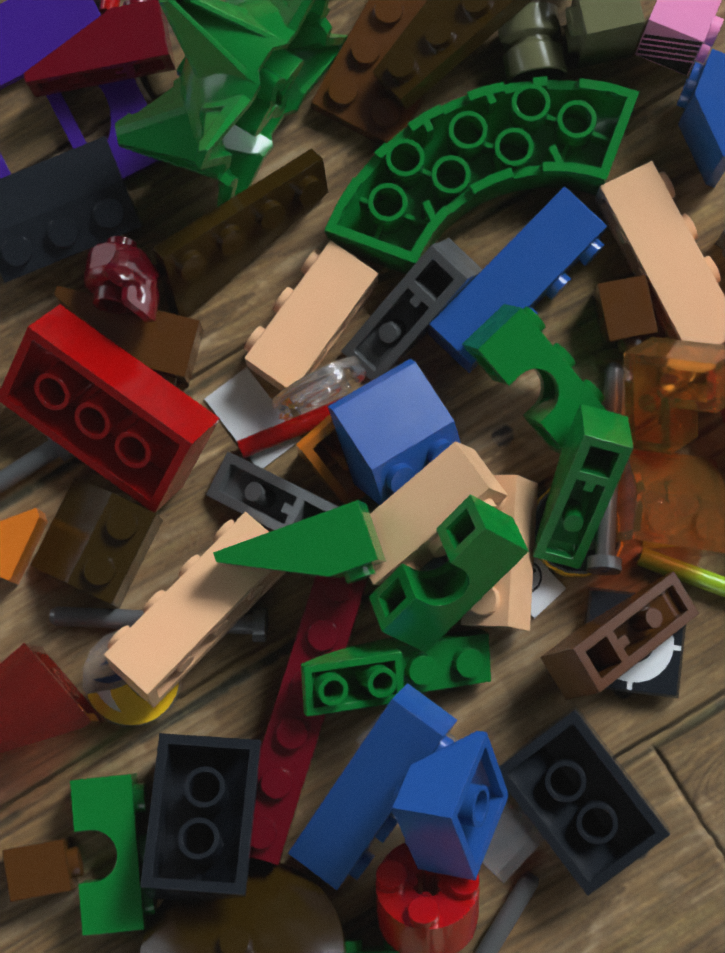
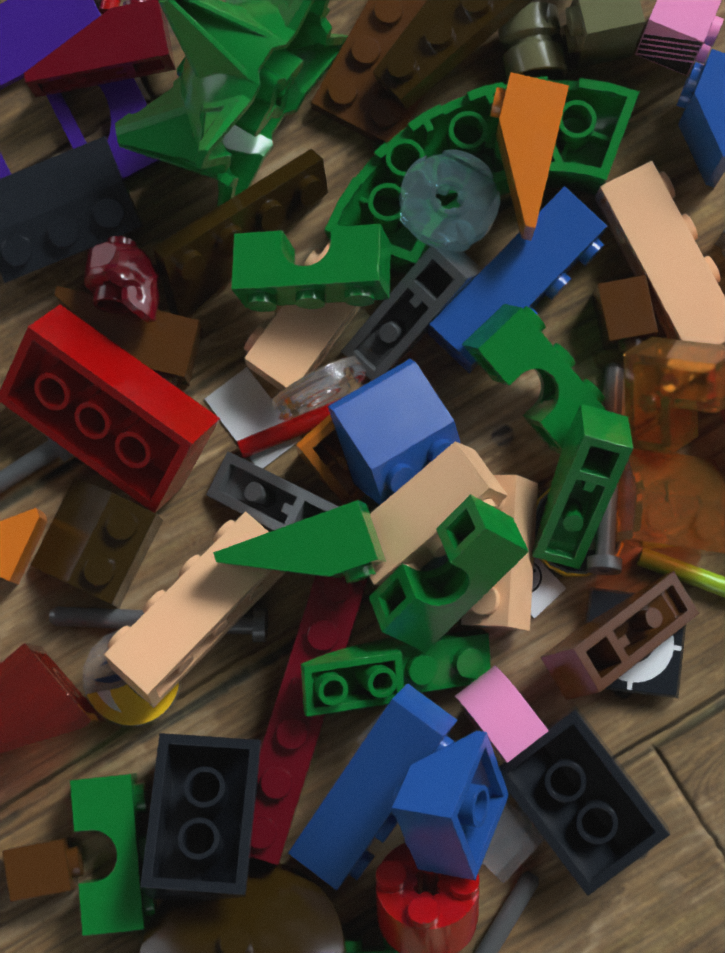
none -> green arch [231,224,391,312]
none -> clear light blue plate [399,150,500,252]
none -> bright pink brick [454,666,549,763]
none -> orange slope [490,72,569,241]

